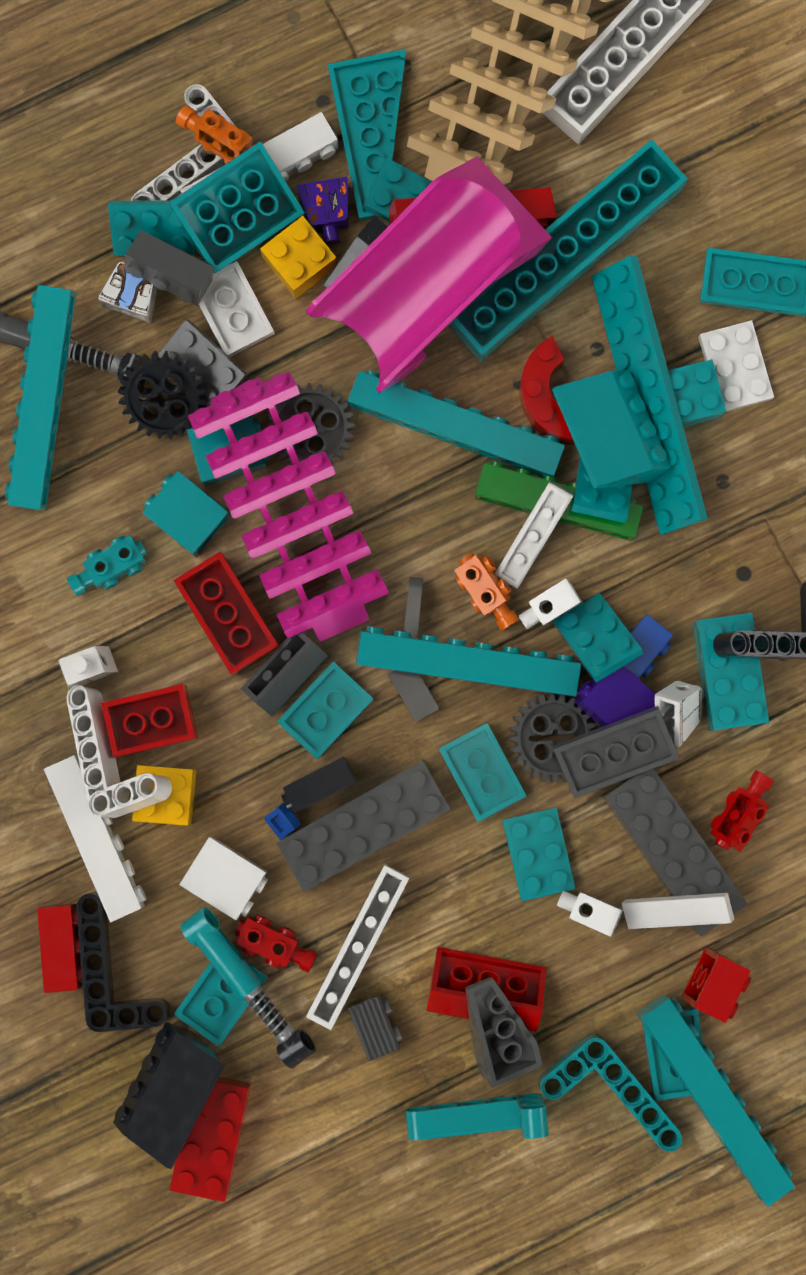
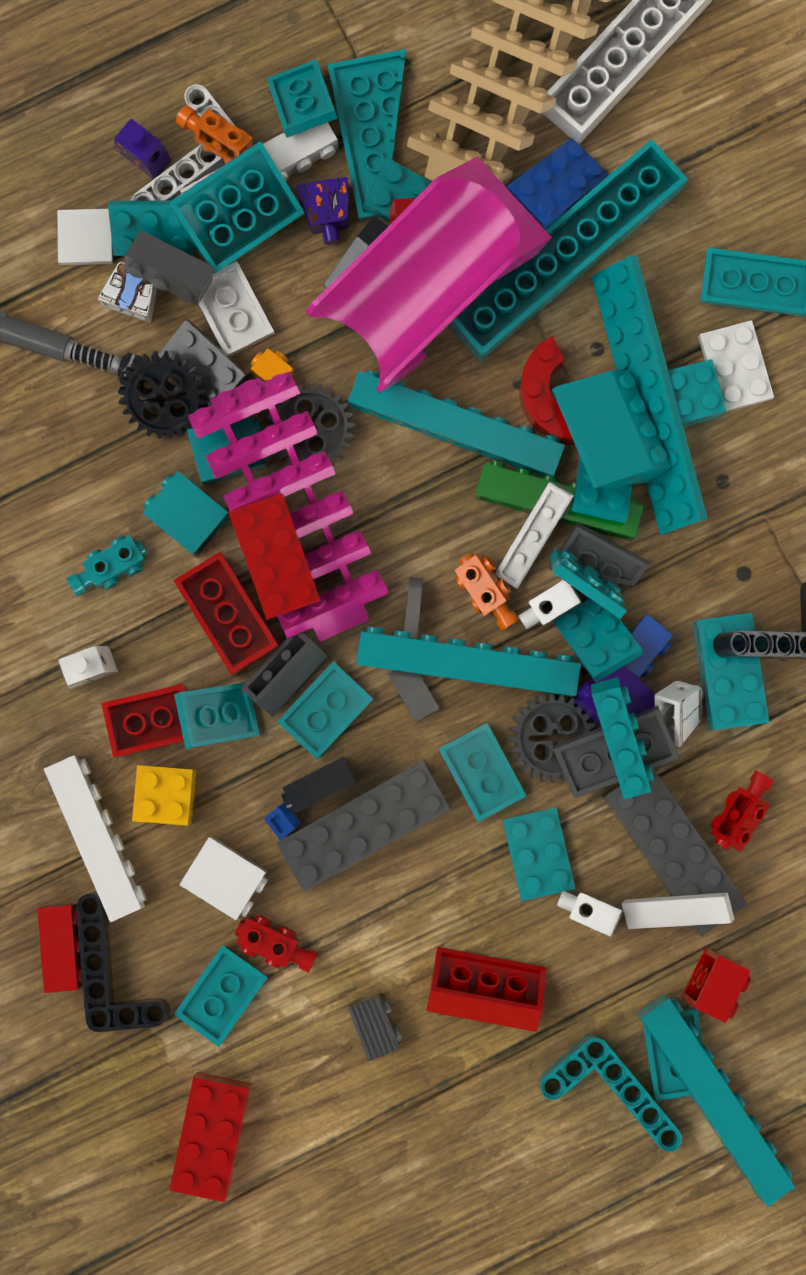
teal brick [5,285,76,510] -> none
white beam [67,685,172,818] -> none
black slope [113,1021,226,1169] -> none
piece [181,907,316,1069] -> none
yellow brick [260,216,337,299] -> none
white brick [306,864,409,1030] -> none
teal beam [405,1093,549,1140] -> none
dark grey wedge [465,977,543,1088] -> none
none -> white tile [57,209,113,265]
none -> dark purple torso [114,119,172,180]
none -> teal plate [174,682,260,749]
none -> red brick [228,493,321,620]
none -> light orange brick [251,348,295,382]
none -> teal plate [267,59,337,138]
none -> blue plate [506,138,609,229]
none -> dark grey wing [549,522,649,586]
none -> teal plate [549,548,627,619]
none -> teal brick [591,677,655,799]

